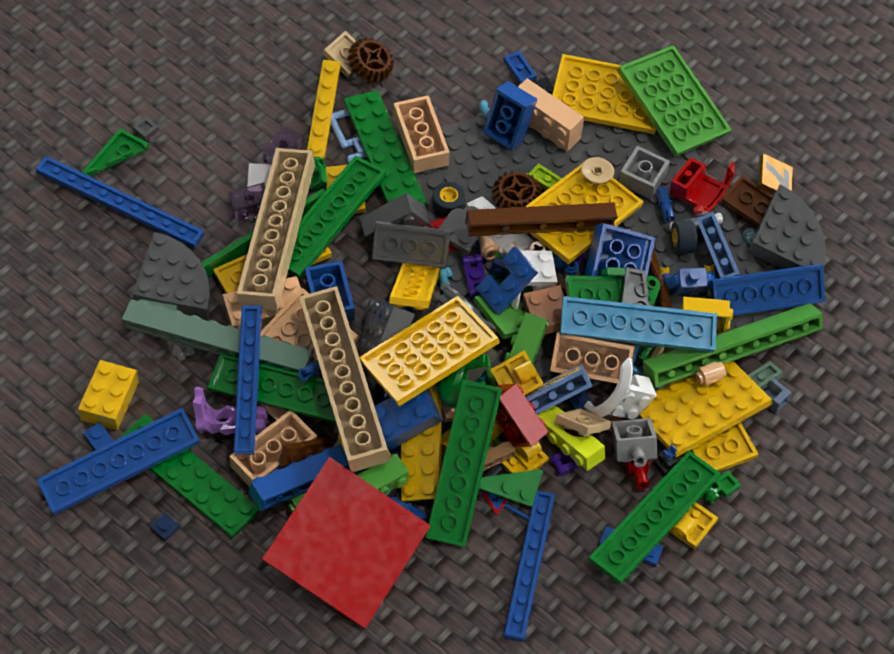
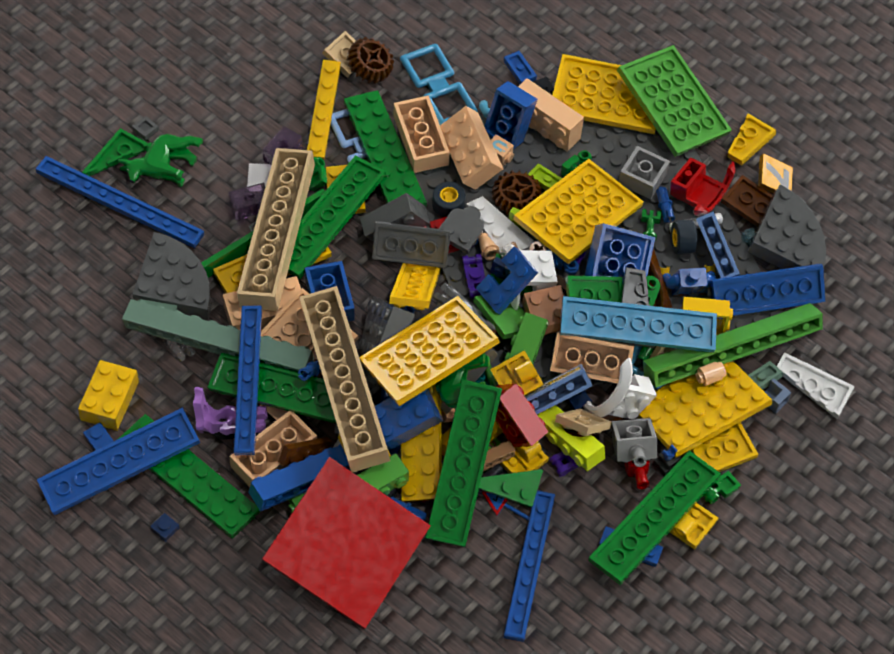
medium azure arm [439,267,453,296] -> none
reddish brown tile [465,202,618,237] -> none
tan piece [581,157,614,184] -> none
green tile [600,267,625,277] -> none
none -> green animal [118,134,203,187]
none -> dark azure bar [400,44,478,125]
none -> light nougat brick [440,106,503,190]
none -> light nougat brick [491,134,514,167]
none -> green plate [561,150,592,178]
none -> green hinge [641,209,661,241]
none -> yellow wing [727,113,776,166]
none -> white wing [777,352,855,419]

